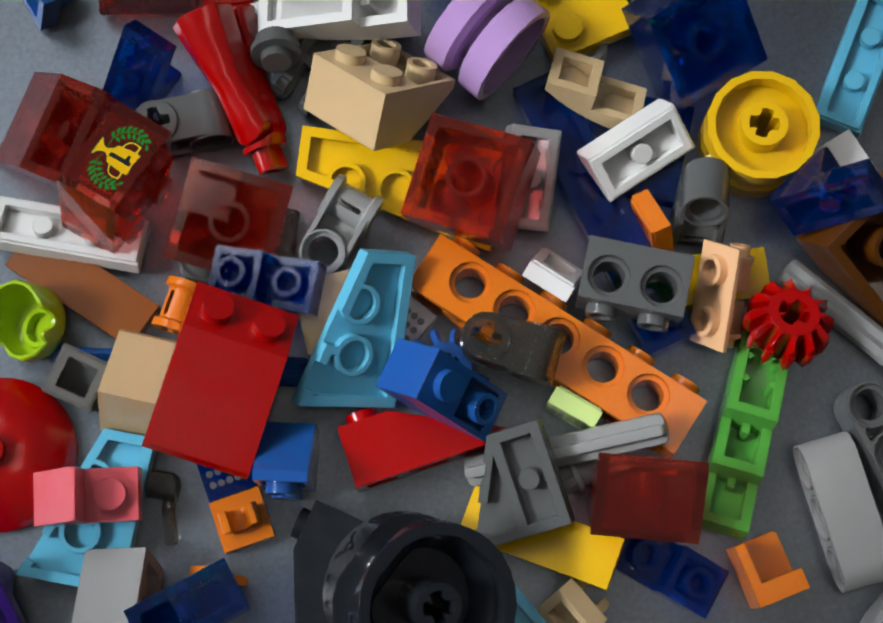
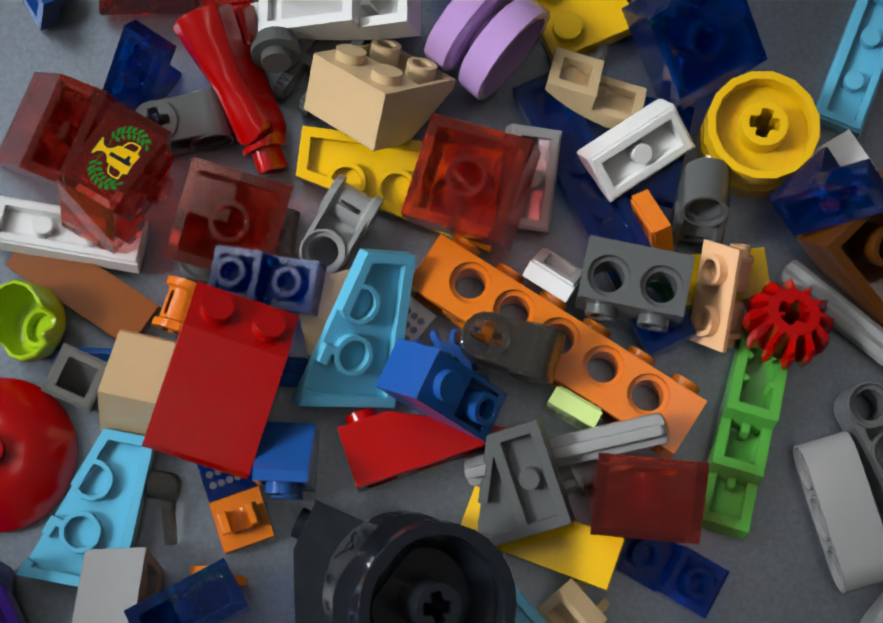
coral slope [33,466,143,527] -> none
orange panel [726,531,810,609] -> none

